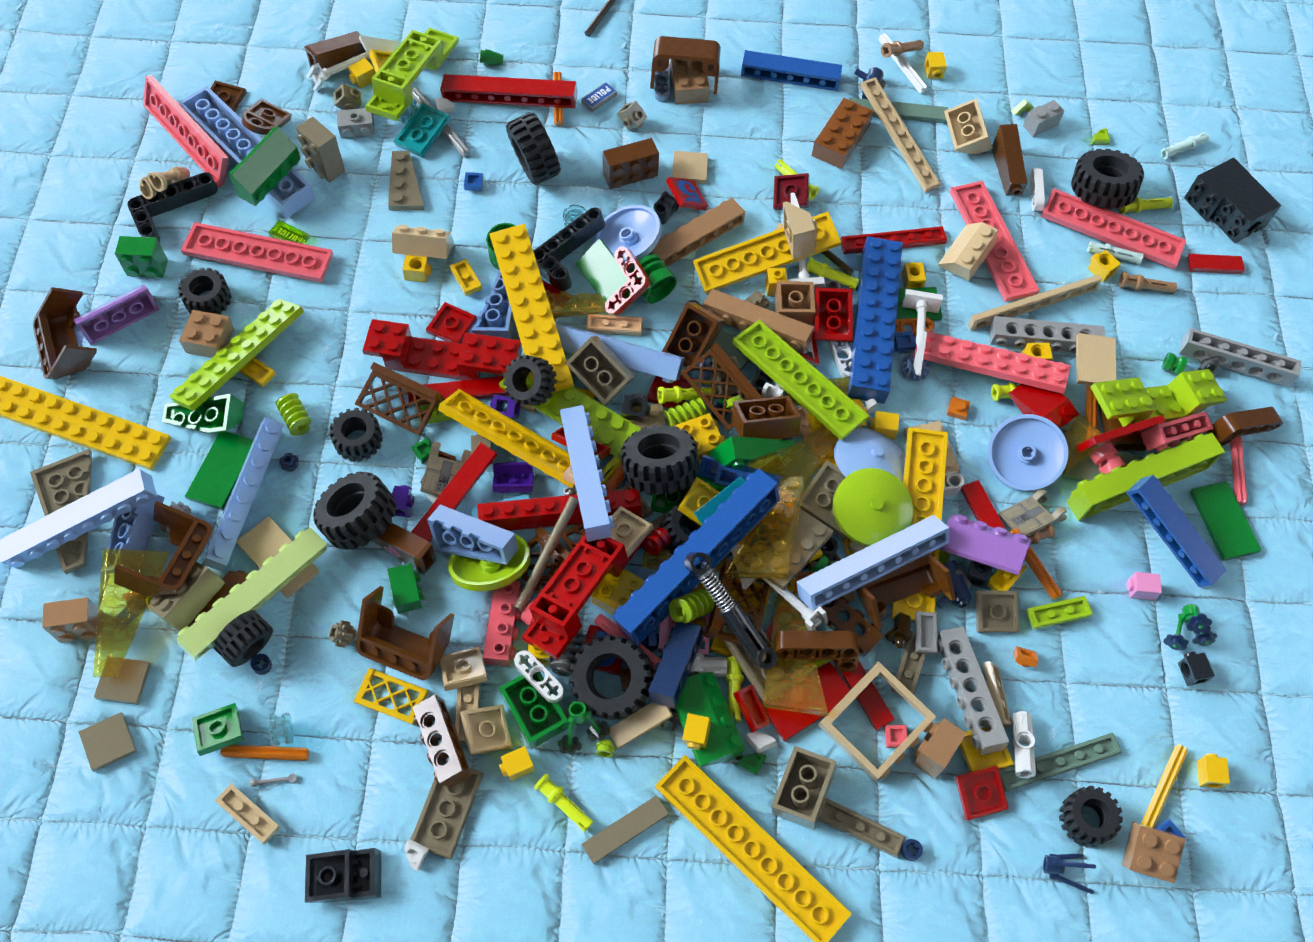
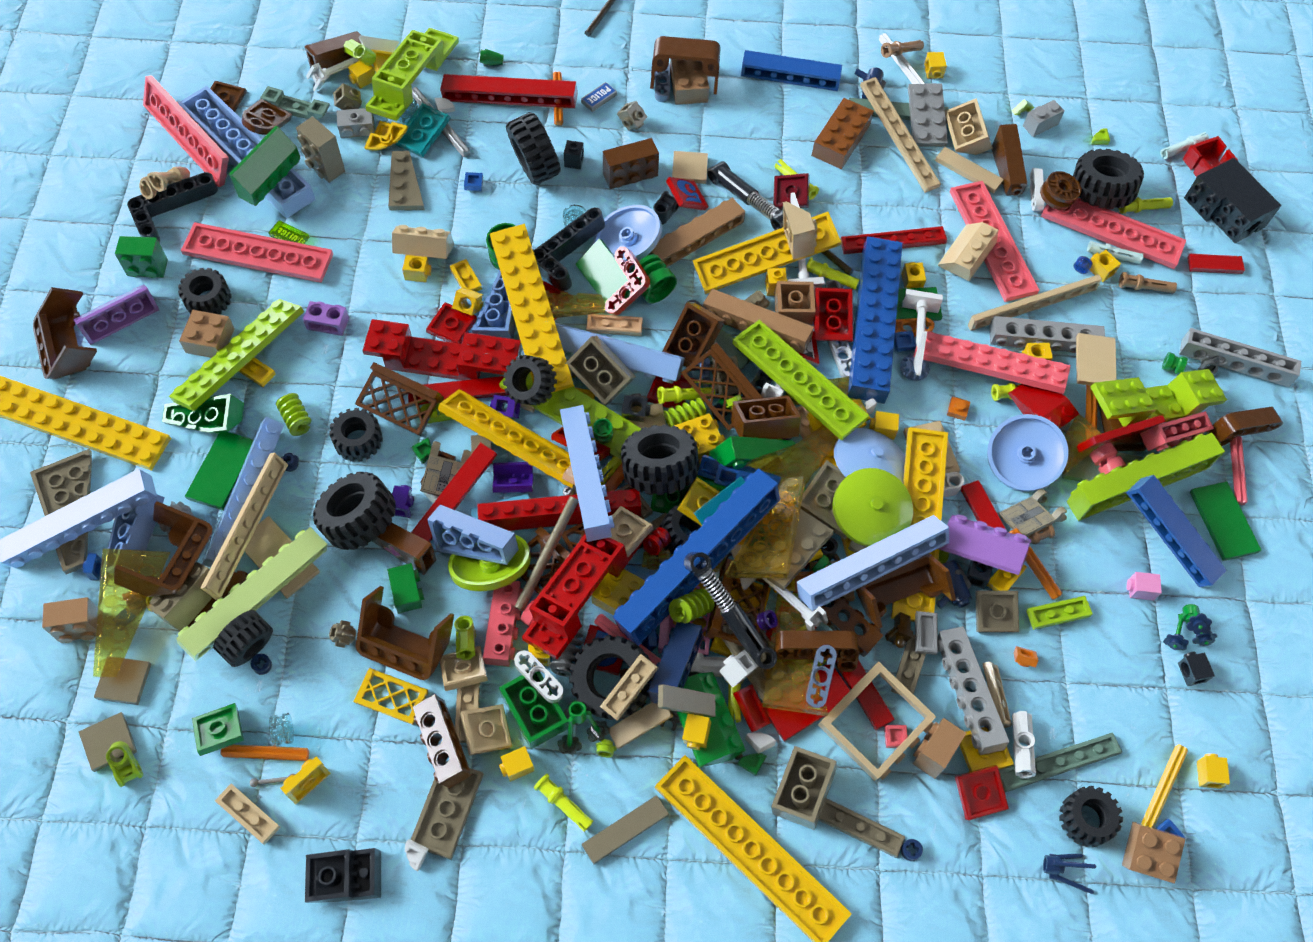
none -> blue plate [83,553,104,581]
none -> lime piece [106,741,143,787]
none -> tan tile [200,453,288,600]
none -> sand green slope [260,86,330,119]
none -> yellow plate [280,756,331,805]
none -> medium lavender brick [303,301,349,336]
none -> lime piece [344,39,376,66]
none -> yellow brick [364,121,408,151]
none -> yellow brick [452,287,483,316]
none -> lime piece [454,616,476,660]
none -> black brick [563,140,584,169]
none -> green wheel [593,418,614,444]
none -> tan tile [600,654,658,721]
none -> dark tan tile [658,684,715,718]
none -> black piece [707,161,783,230]
none -> white brick [719,650,758,688]
none -> dark purple bush [757,610,778,631]
none -> sand blue beam [806,645,837,708]
none -> light grey plate [908,83,948,147]
none -> tan tile [935,147,1004,194]
none -> reddish brown wheel [1040,171,1081,210]
none -> clear blue bush [1073,256,1092,274]
none -> red piece [1182,136,1238,177]

